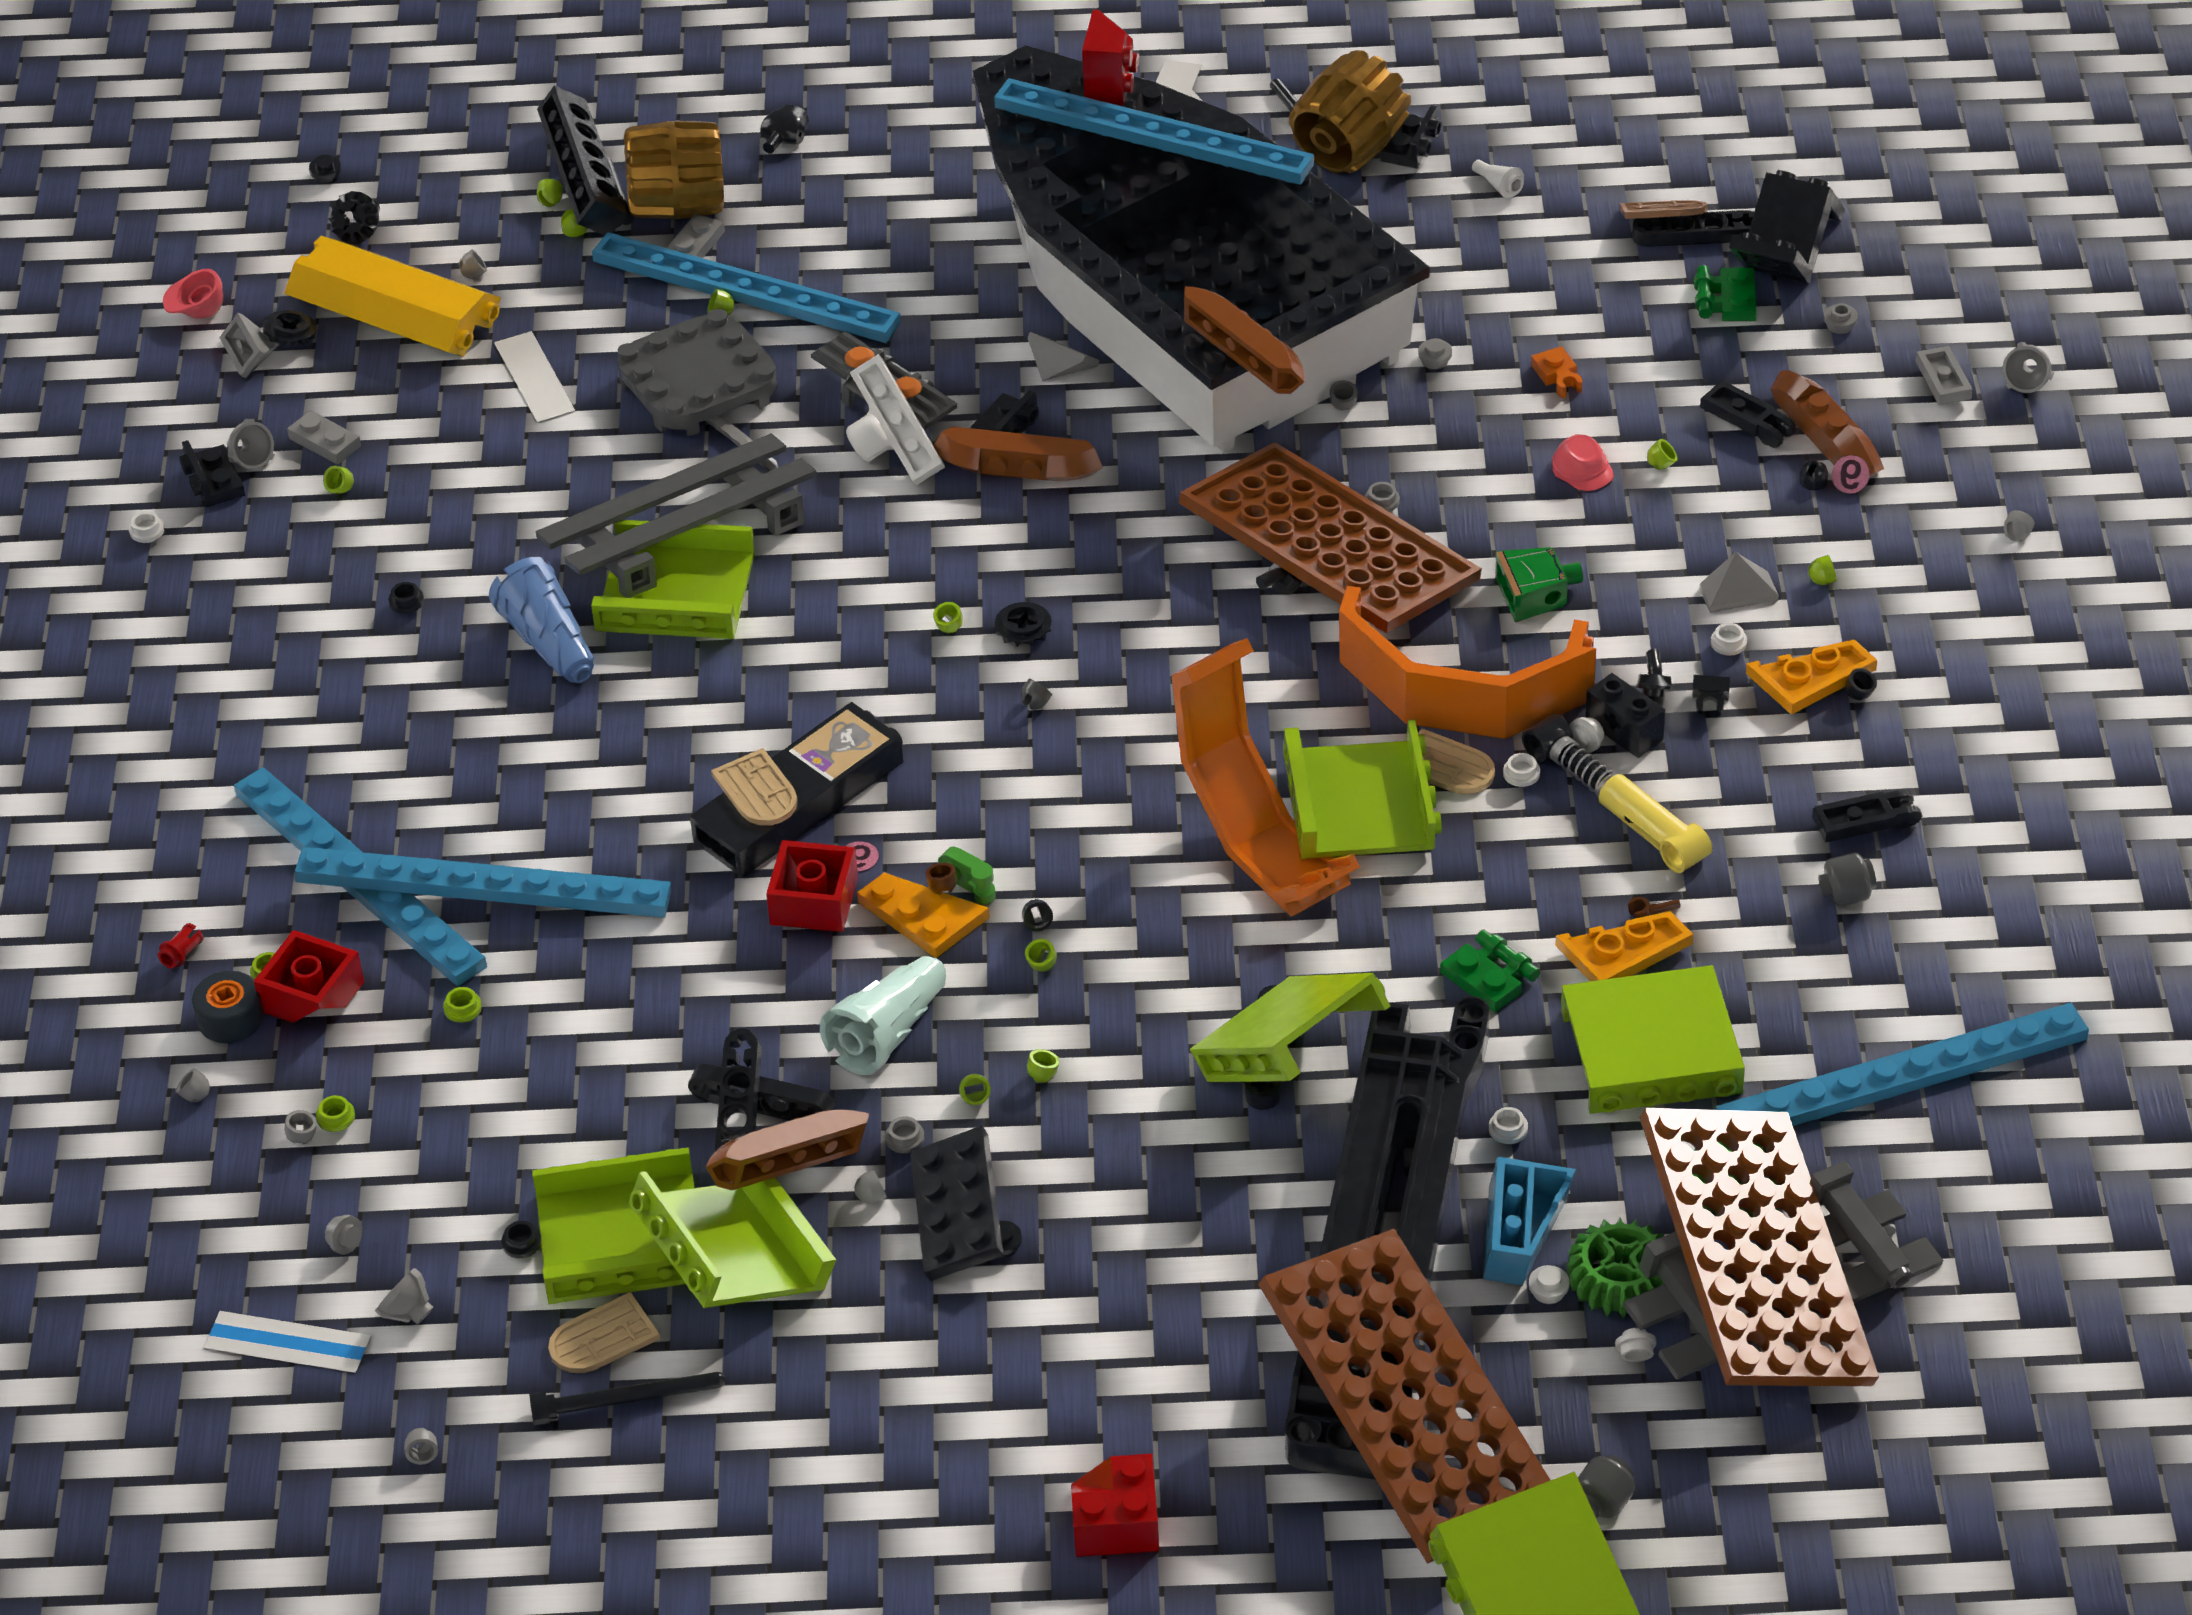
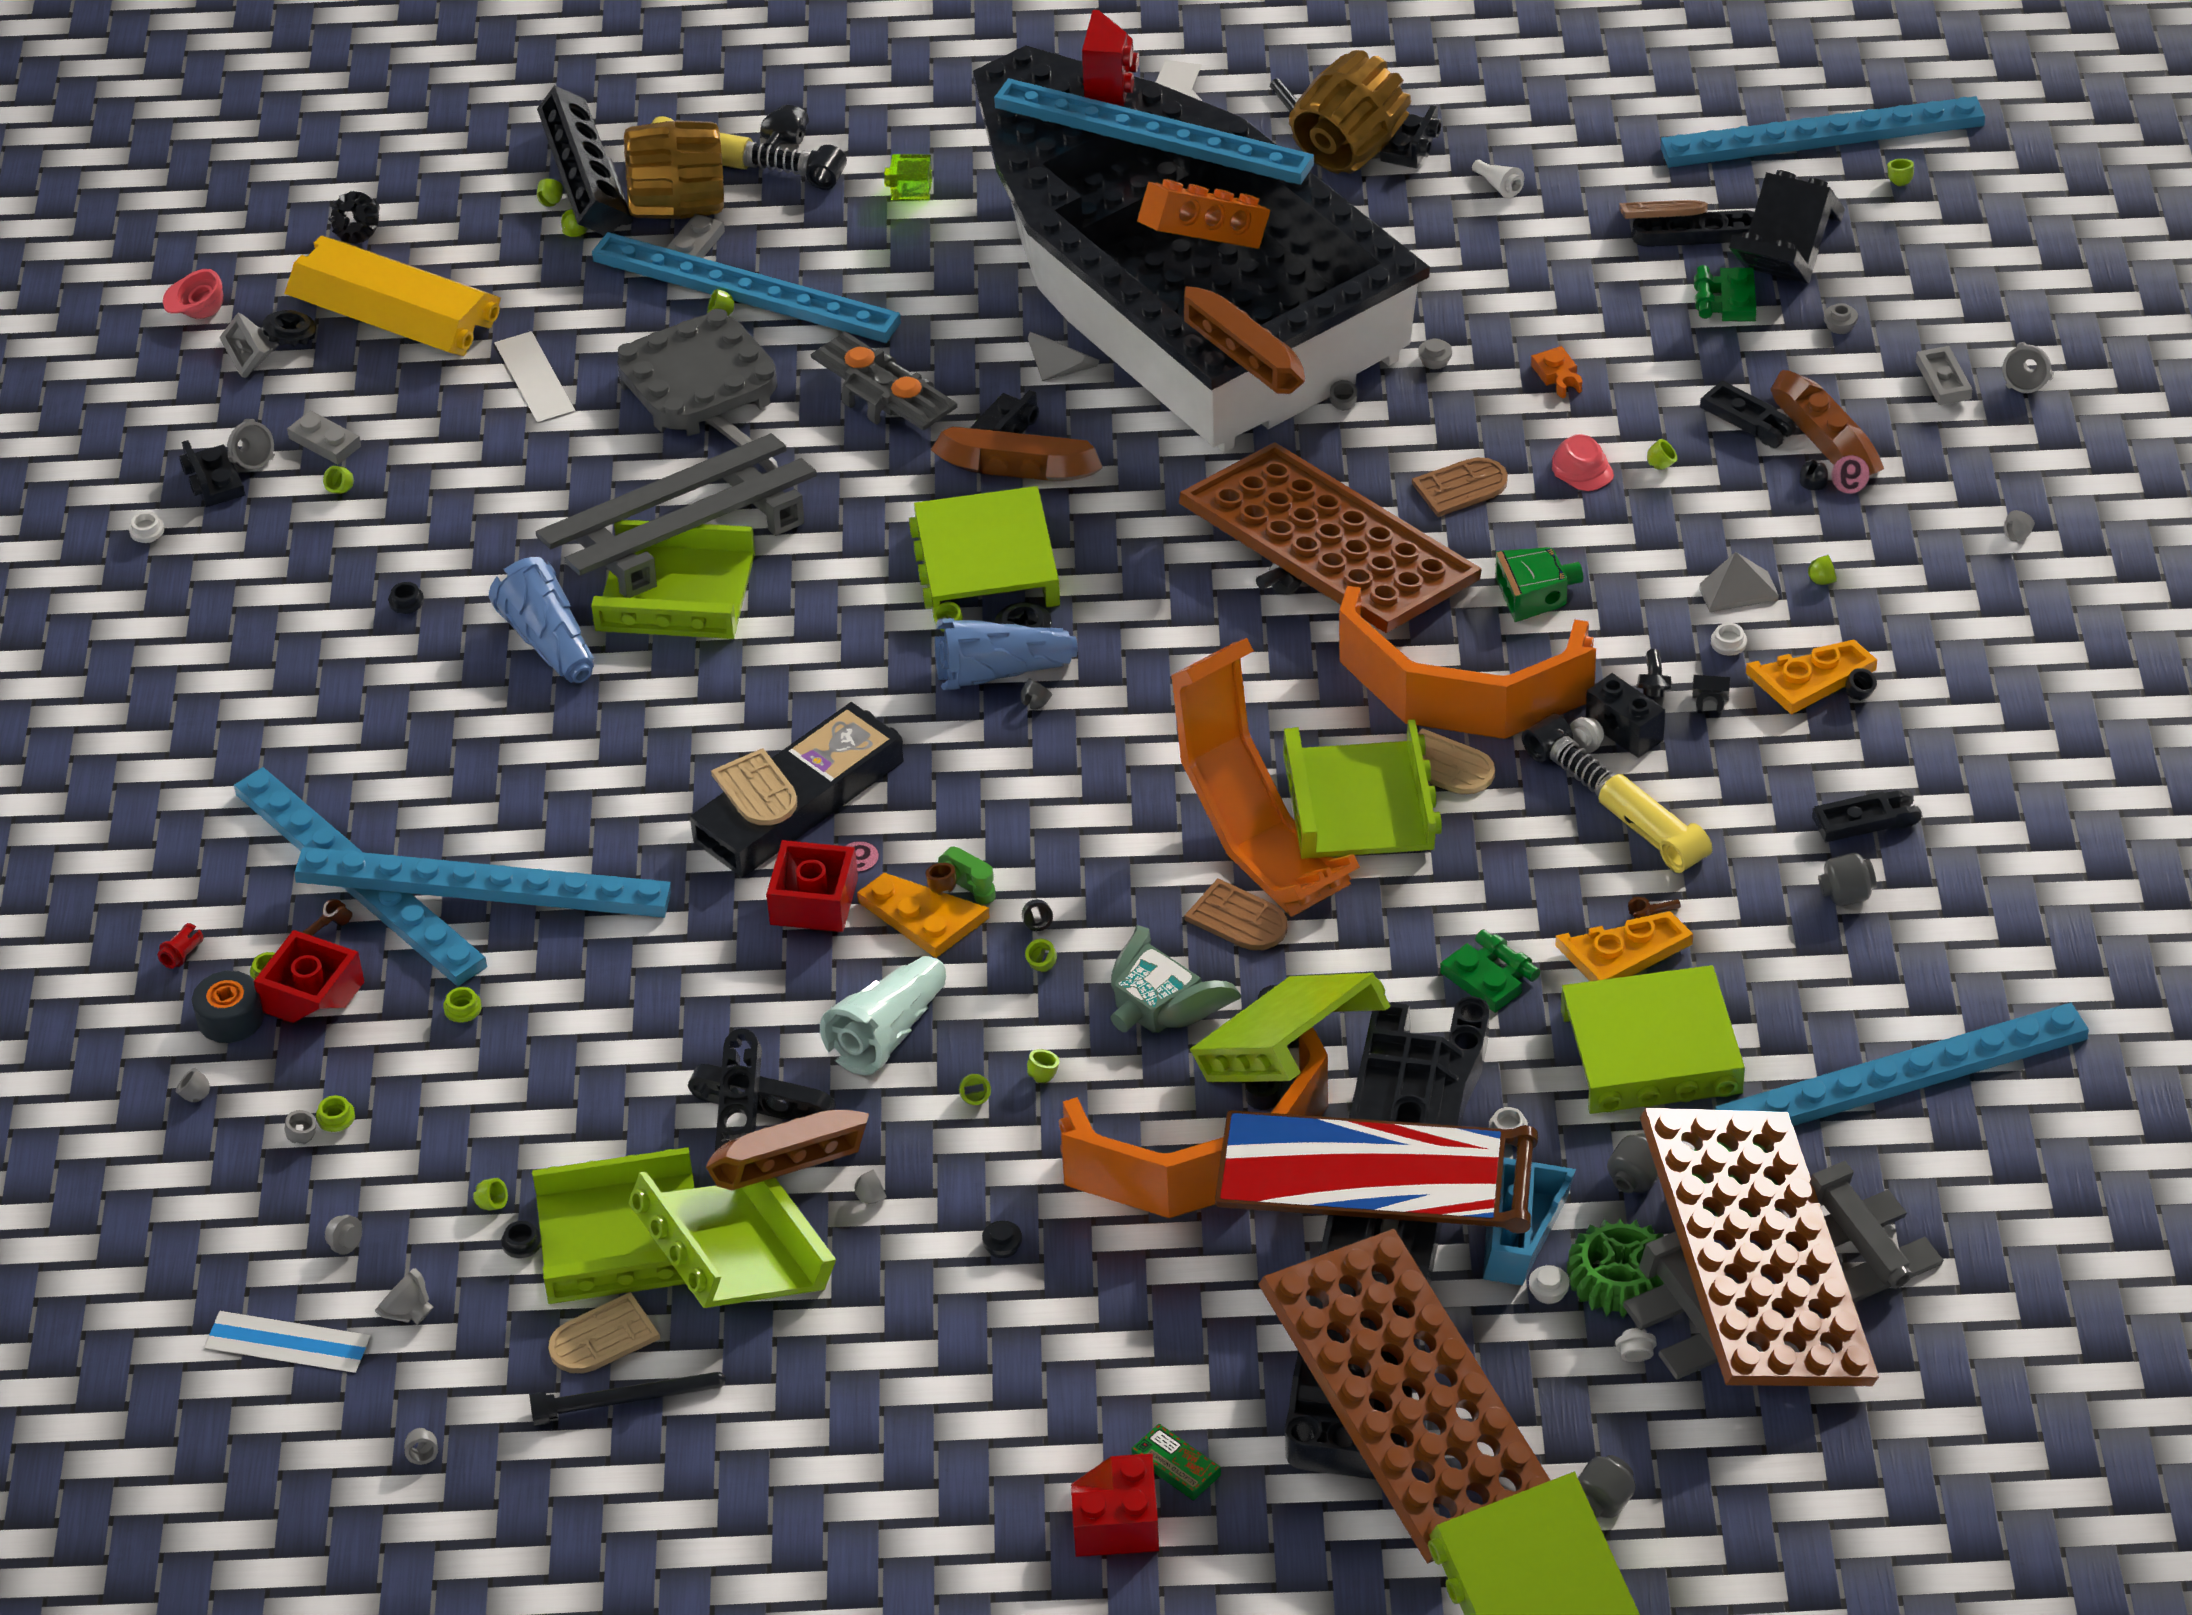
black plate [309,155,341,184] -> none
light grey hinge [459,249,487,279] -> none
white plate [846,354,945,485] -> none
light grey plate [885,1116,925,1153] -> none
black plate [911,1126,1003,1281] -> none
light grey plate [1365,482,1400,512] -> none
white plate [1503,753,1540,787] -> none
none -> reddish brown hand [302,899,353,936]
none -> lime hinge [473,1178,508,1211]
none -> piece [651,116,847,190]
none -> clear neon green brick [884,154,933,201]
none -> lime panel [909,486,1060,622]
none -> medium blue cone [935,618,1078,690]
none -> orange panel [1059,1027,1328,1218]
none -> sand green torso [1110,925,1241,1033]
none -> green tile [1131,1424,1221,1501]
none -> orange brick [1137,179,1271,249]
none -> medium nougat window [1184,878,1287,950]
none -> flag [1215,1110,1538,1233]
none -> medium nougat window [1412,457,1508,517]
none -> dark grey head [1607,1133,1659,1193]
none -> dark azure plate [1661,96,1985,168]
none -> lime hinge [1887,159,1914,186]

